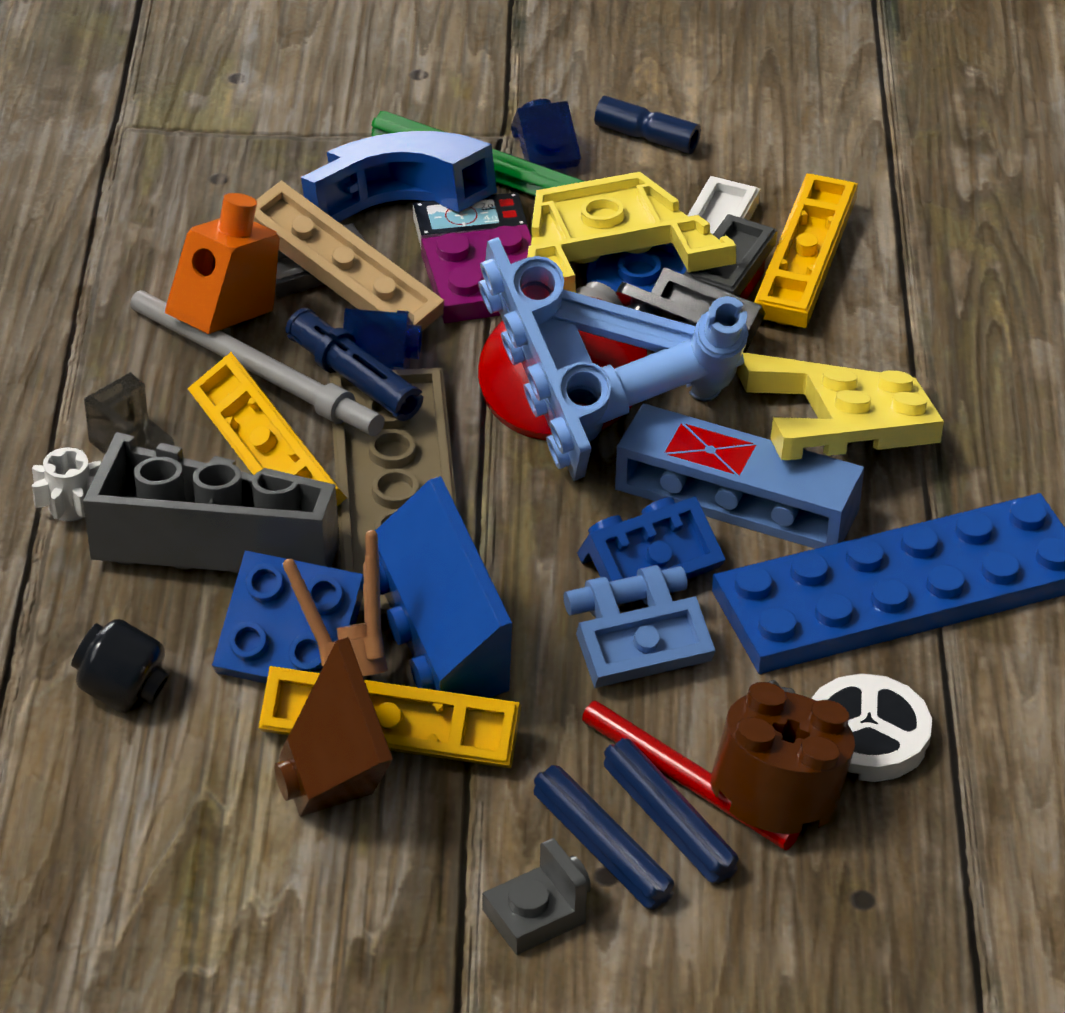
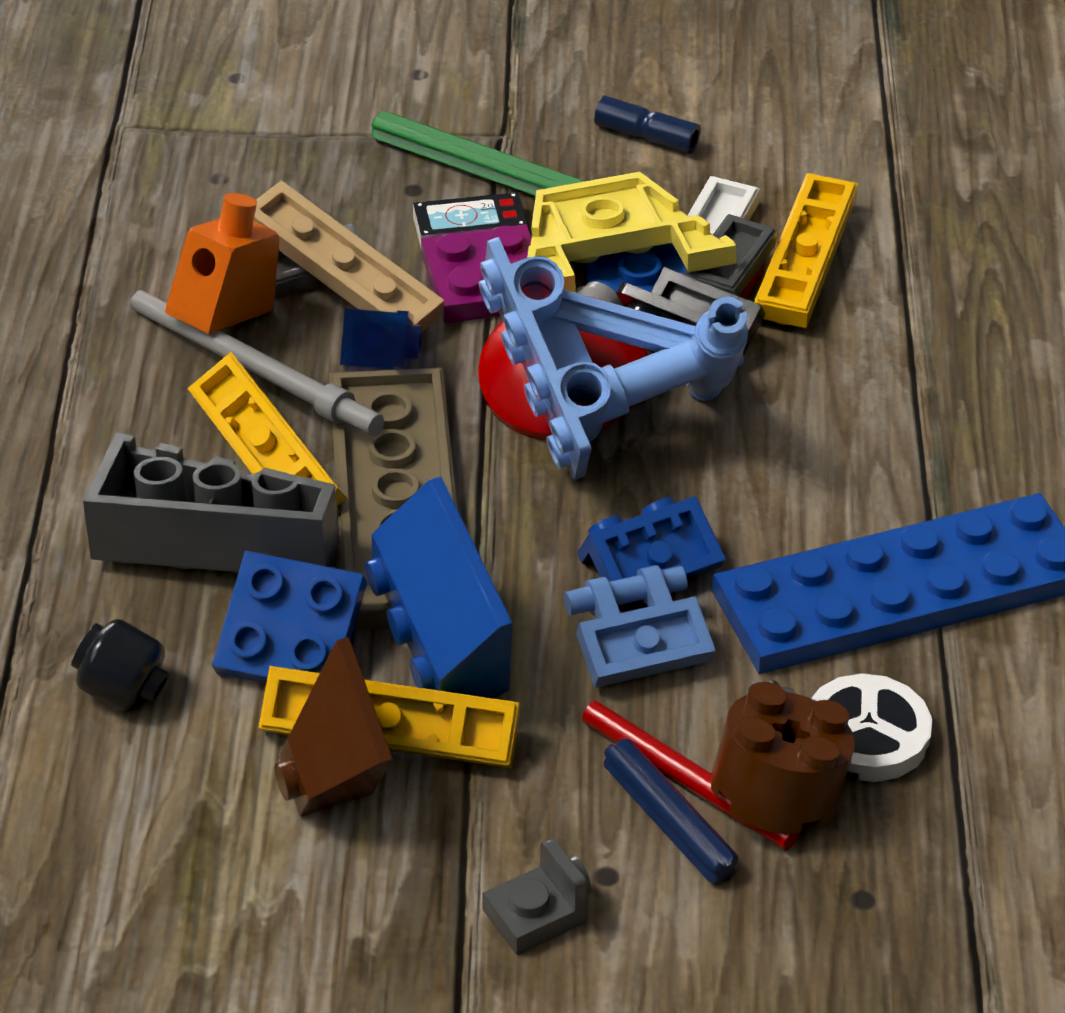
white gear [32,447,101,521] -> none
clear smoke panel [84,372,175,454] -> none
medium nougat plant [283,530,388,676] -> none
dark blue pin [285,308,423,421] -> none
blue arch [301,131,497,222] -> none
clear blue bracket [511,99,581,170] -> none
dark blue axle [533,765,674,910] -> none
medium blue brick [615,403,864,549] -> none
light yellow wing [737,353,944,460] -> none

